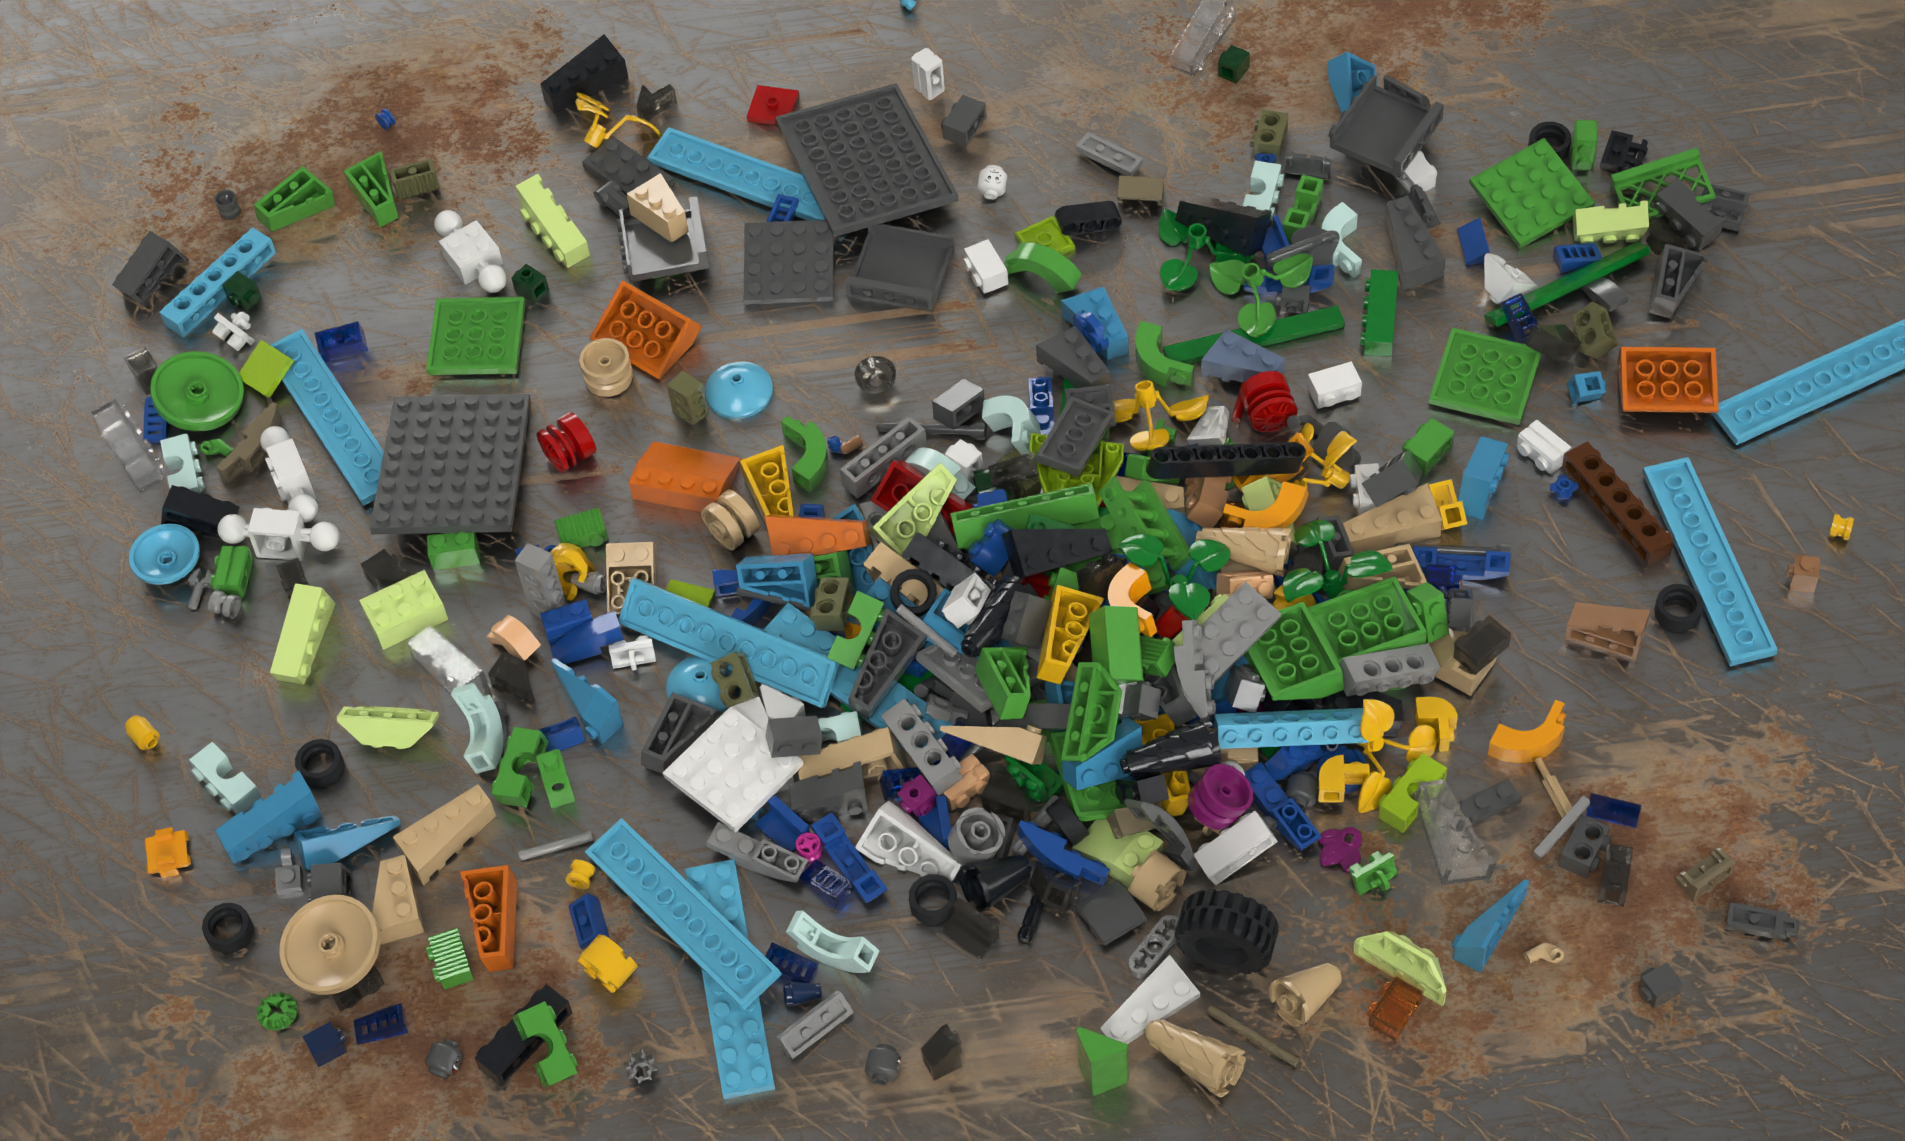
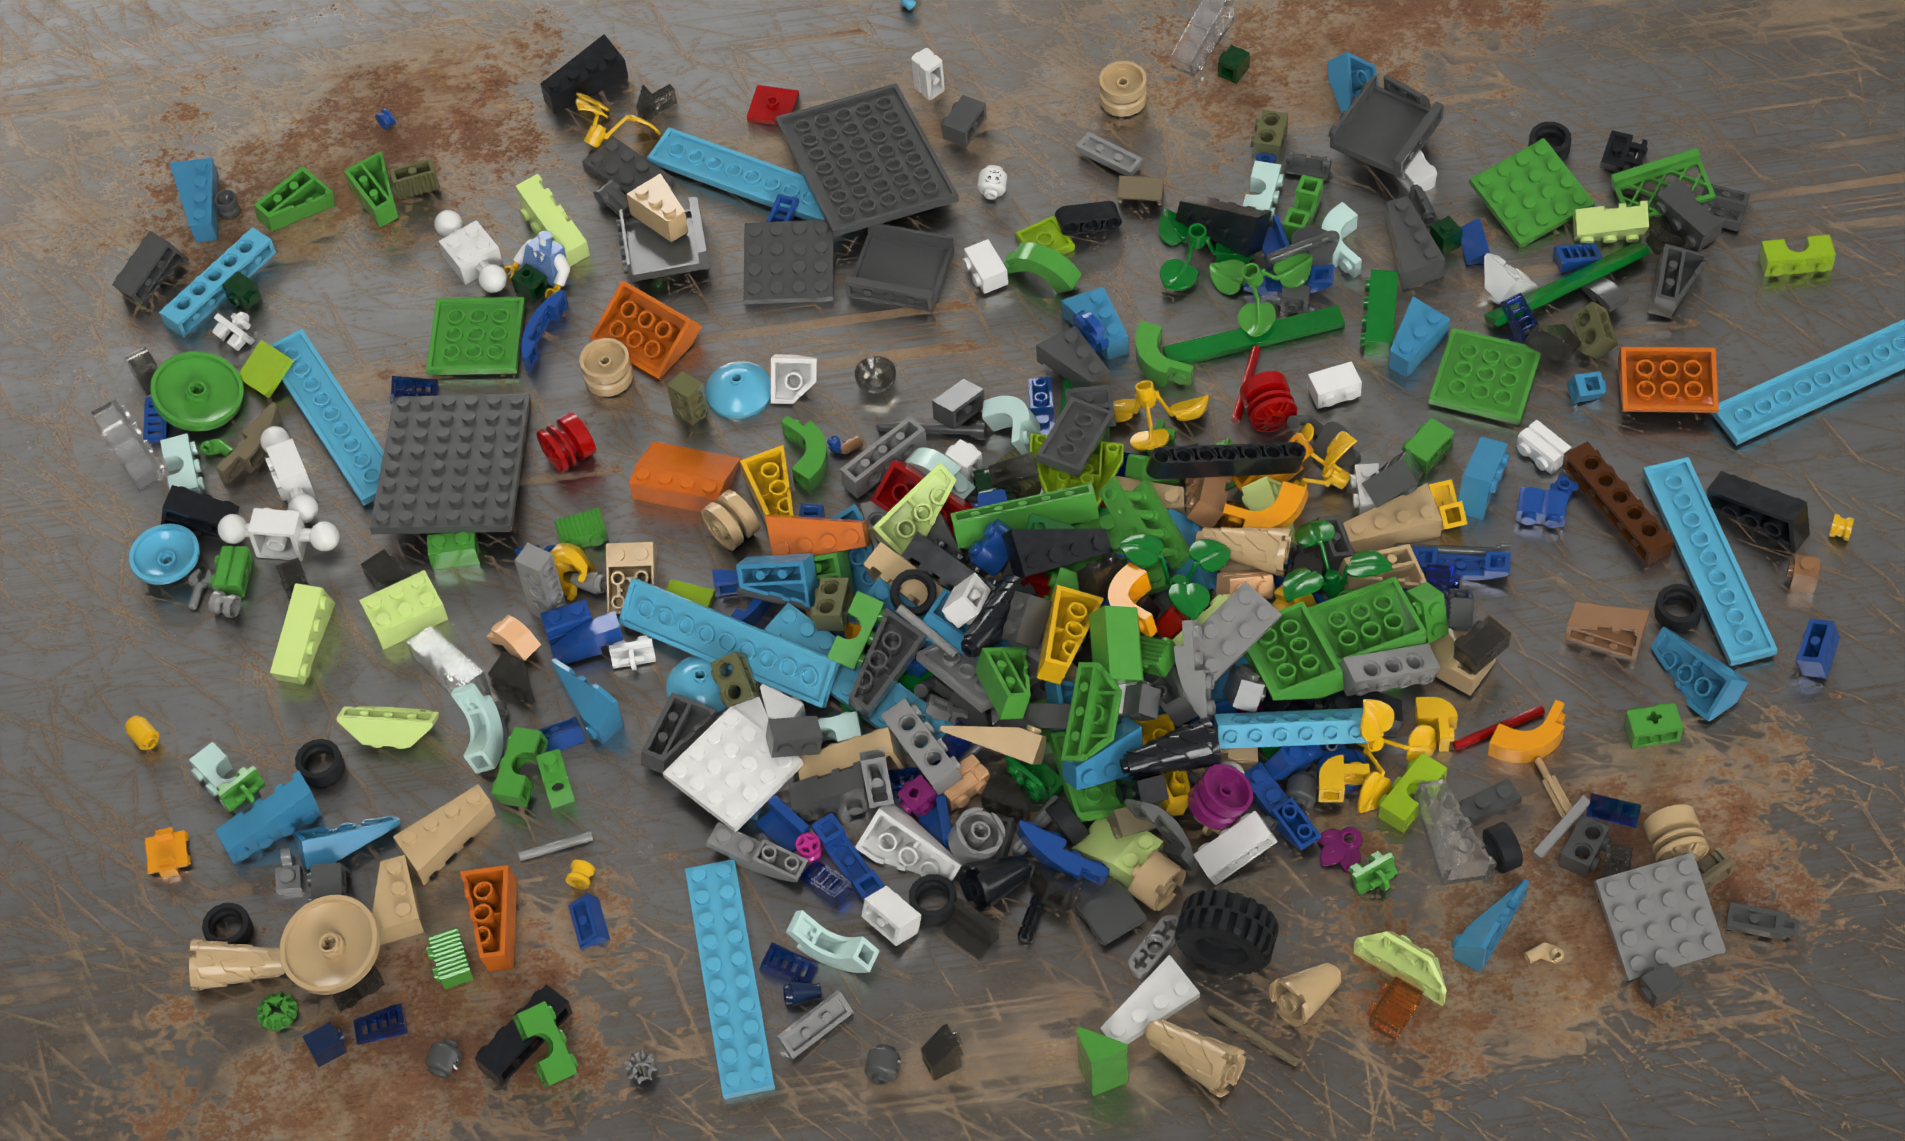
clear blue brick [314,321,368,363] -> none
yellow brick [576,934,638,994] -> none
medium azure plate [585,818,782,1010] -> none
white wing [1187,406,1229,446] -> none
sand blue wedge [1201,329,1285,382] -> none
bright green brick [1571,120,1598,170] -> none
none -> dark azure wedge [169,157,218,243]
none -> tan cone [189,939,286,991]
none -> bright green hips [217,766,266,812]
none -> clear blue slope [390,376,438,403]
none -> torso [503,231,570,299]
none -> blue slope [521,290,568,372]
none -> white slope [771,354,817,404]
none -> brick [859,748,894,808]
none -> white brick [861,886,921,946]
none -> tan wheel [1099,61,1147,117]
none -> dark azure wedge [1388,296,1450,378]
none -> dark green brick [1430,215,1462,256]
none -> red bar [1452,705,1545,751]
none -> black tyre [1482,822,1523,874]
none -> blue brick [1516,487,1568,528]
none -> light grey plate [1593,852,1726,981]
none -> bright green brick [1624,703,1684,749]
none -> tan wheel [1643,805,1709,862]
none -> dark azure wedge [1651,627,1749,721]
none -> black wedge [1706,471,1810,553]
none -> lime arch [1758,234,1836,277]
none -> blue brick [1796,619,1840,679]

